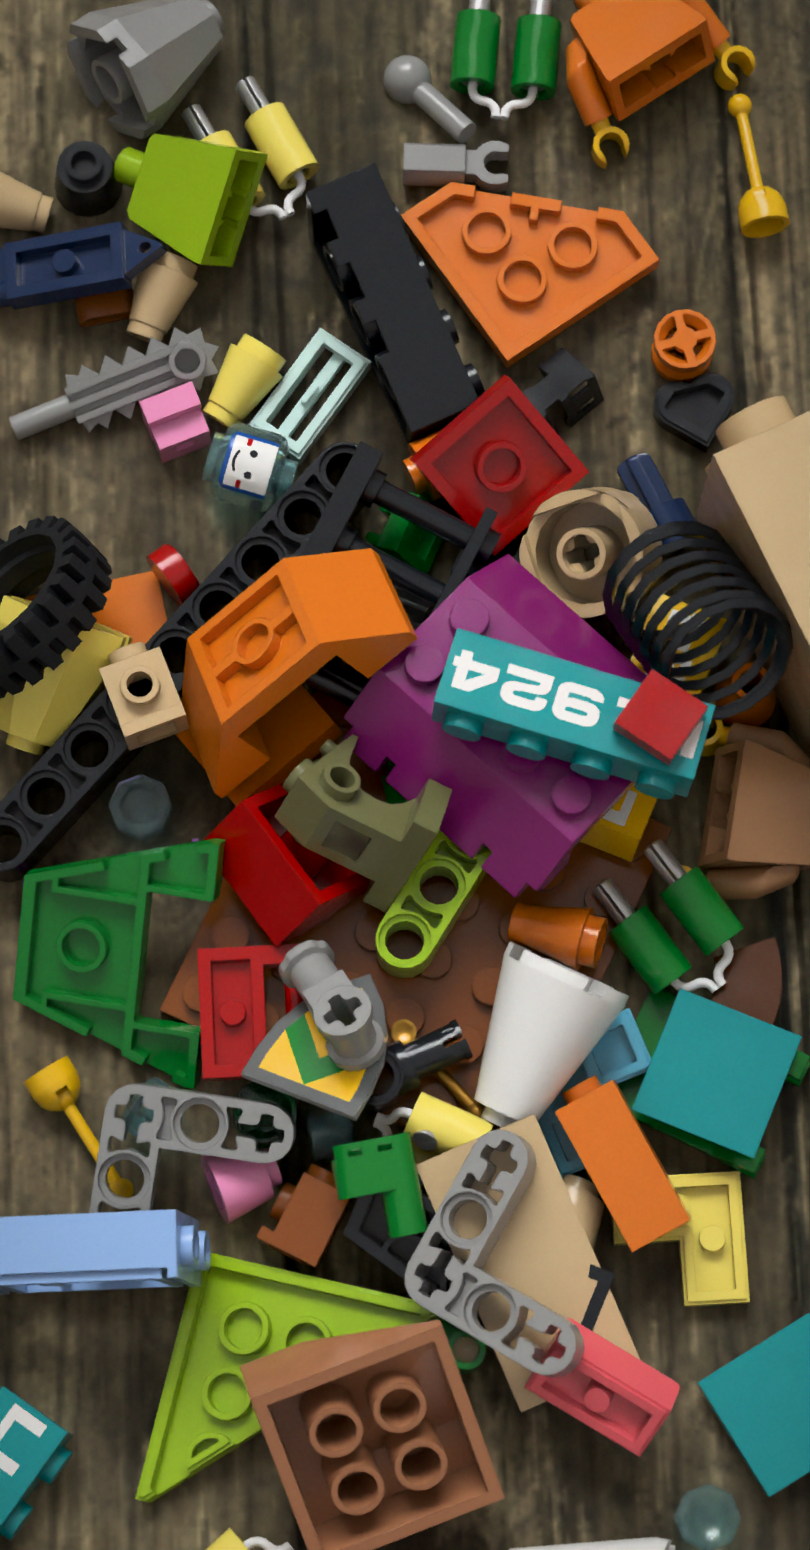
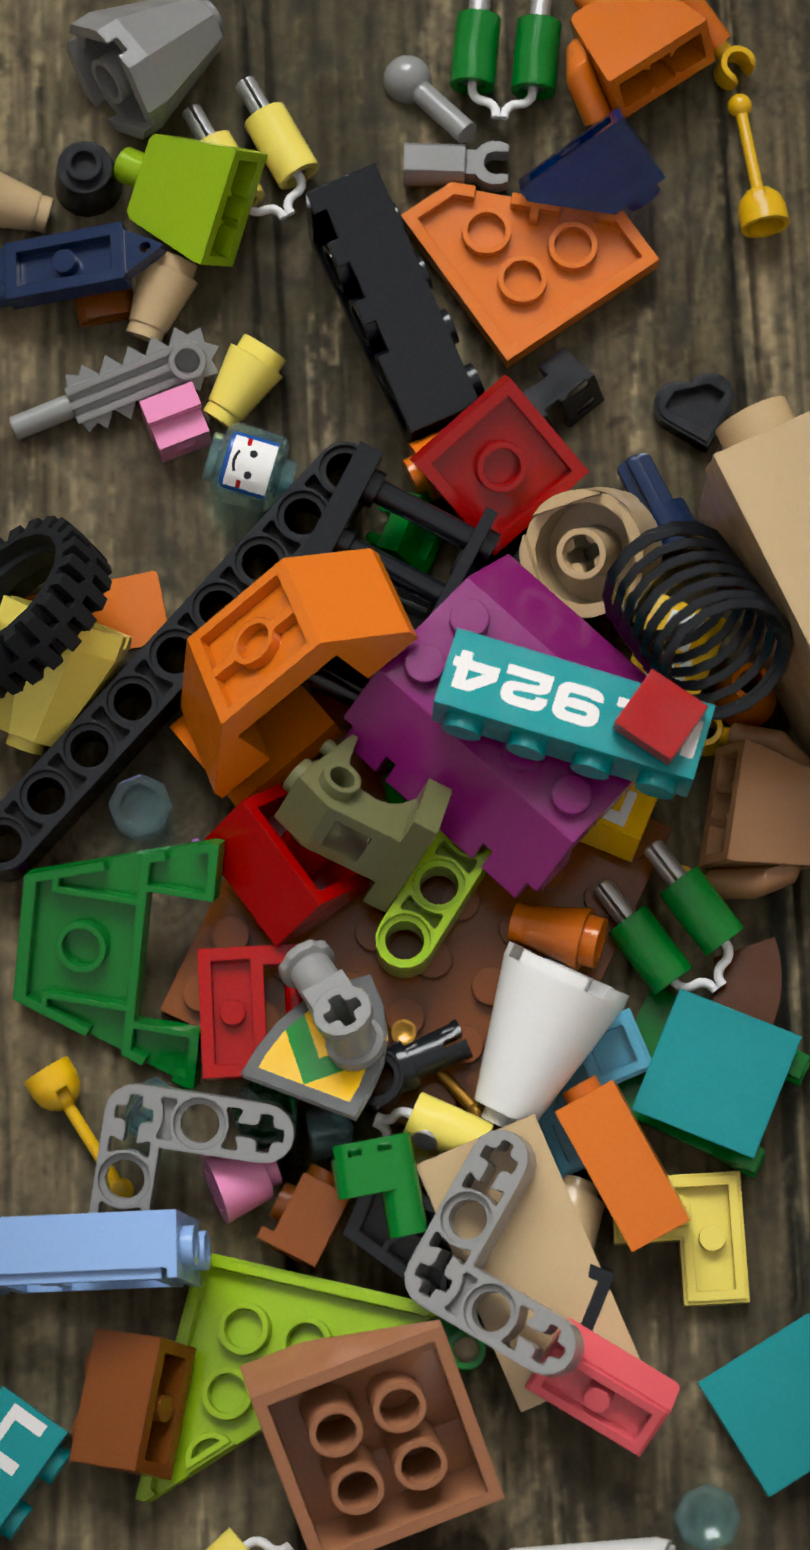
tan brick [99,642,190,751] -> none
red tile [146,544,200,606] -> none
light aqua tile [248,328,371,465] -> none
orange wheel [651,309,716,383] -> none
none -> dark orange brick [69,1328,196,1480]
none -> clear blue slope [518,107,666,215]

